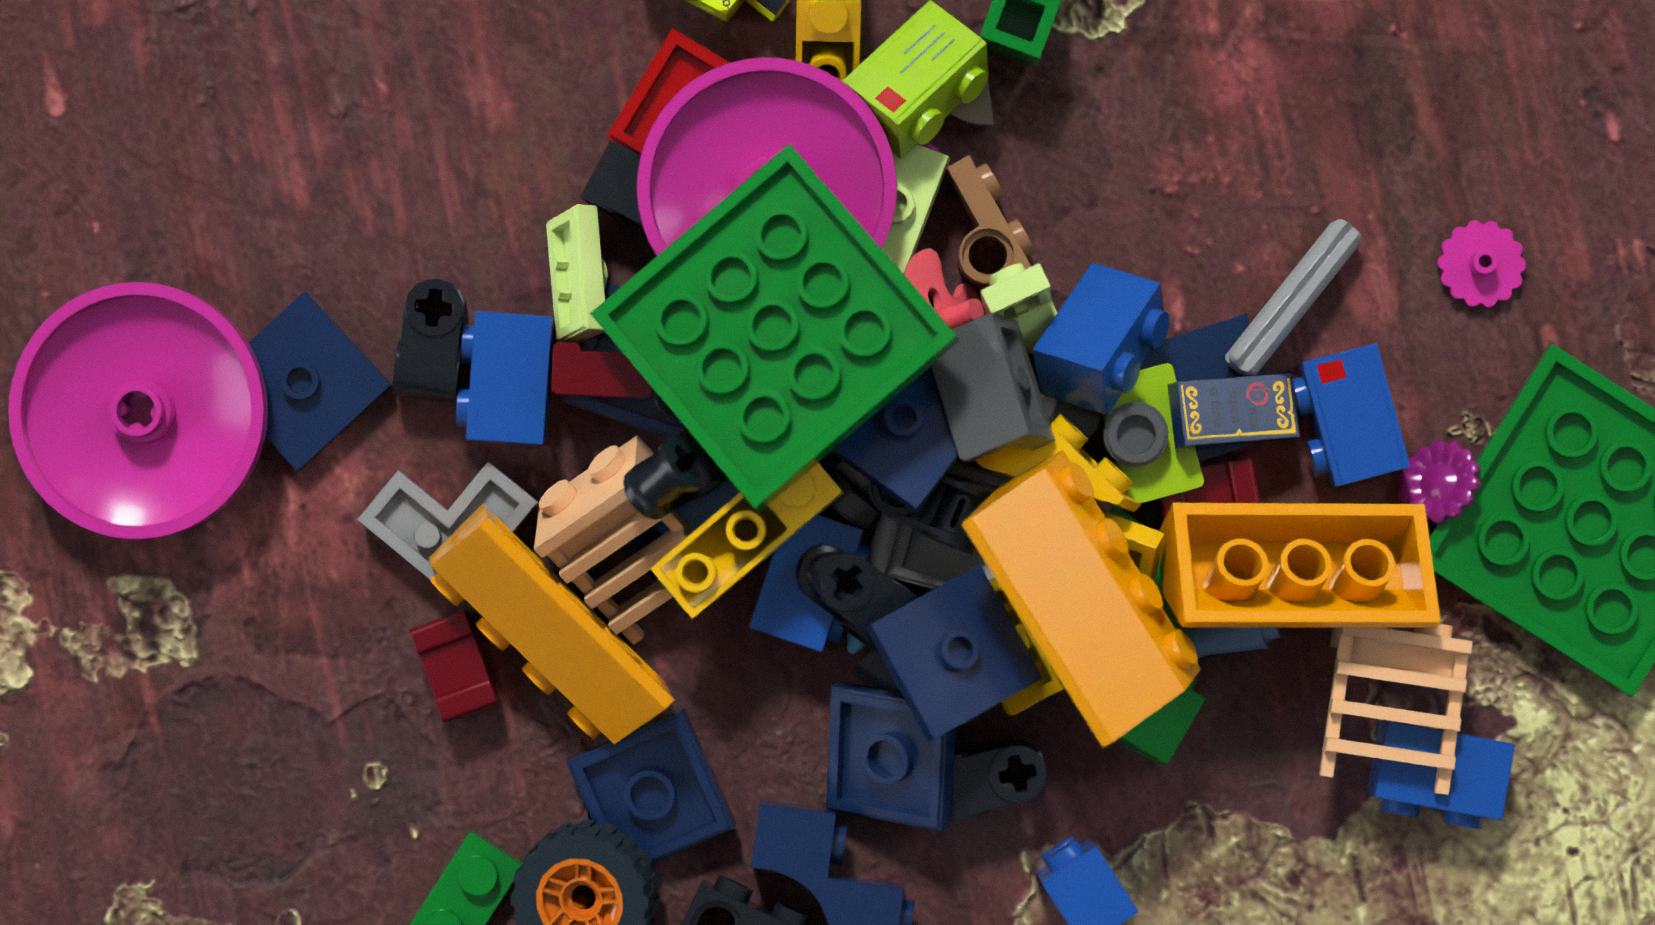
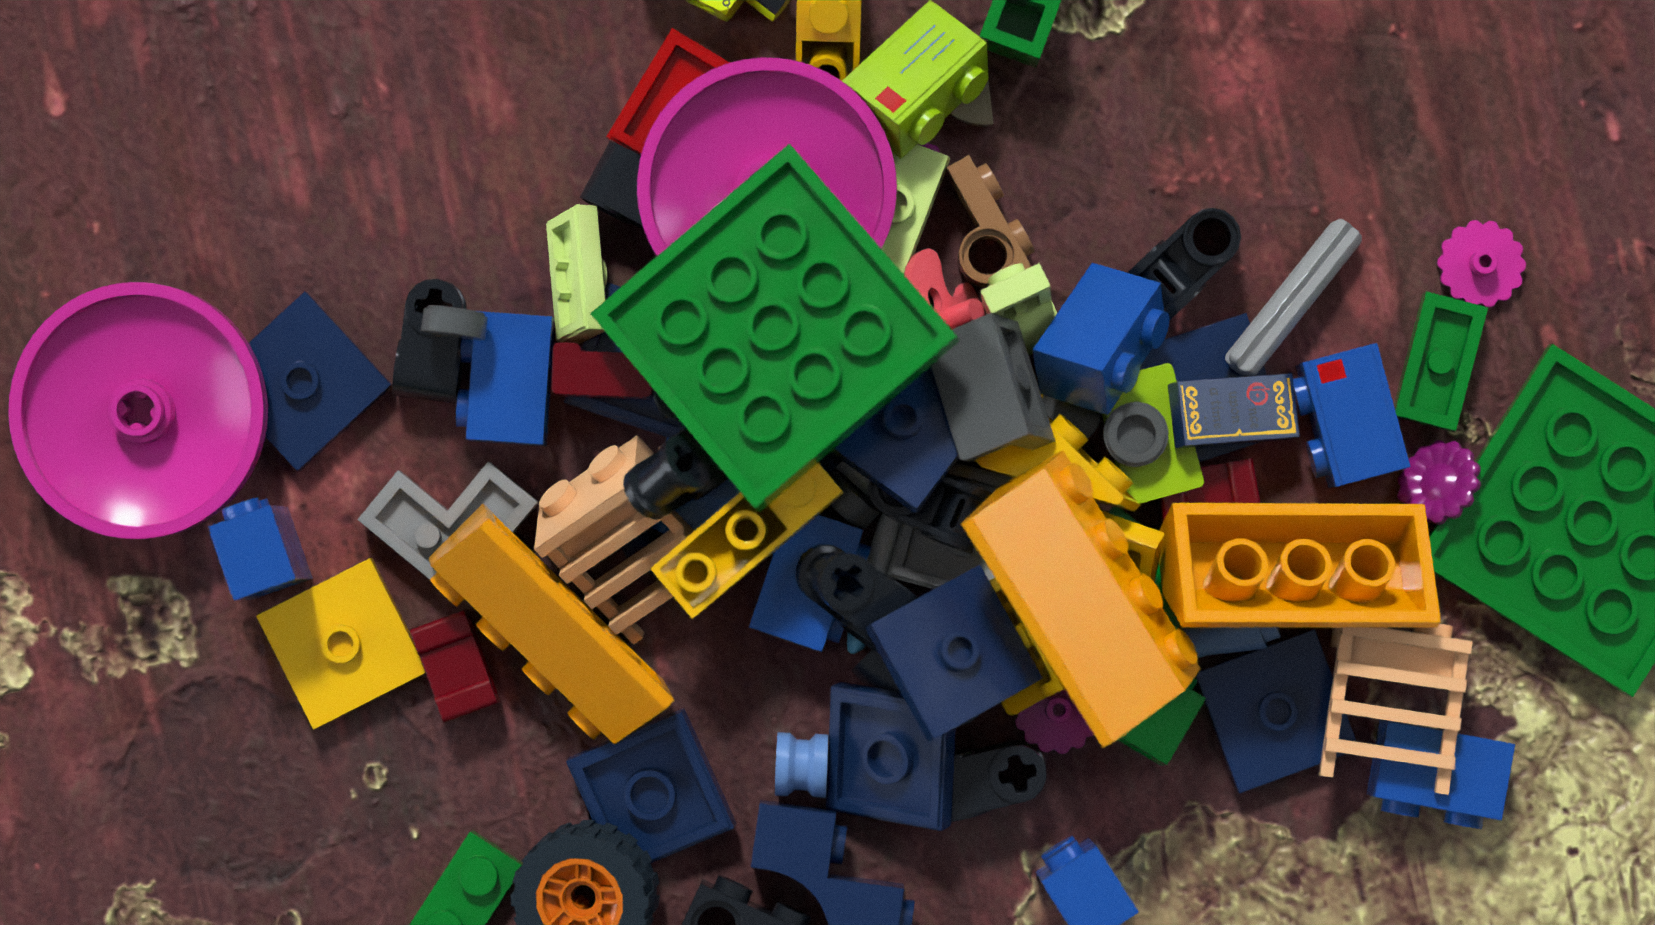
none -> blue brick [208,497,313,601]
none -> yellow plate [256,558,426,730]
none -> dark grey tile [421,305,488,341]
none -> medium blue wheel [775,732,829,798]
none -> dark pink piece [1015,689,1094,754]
none -> black piece [1127,208,1241,321]
none -> dark blue plate [1195,629,1357,793]
none -> green plate [1394,291,1488,432]

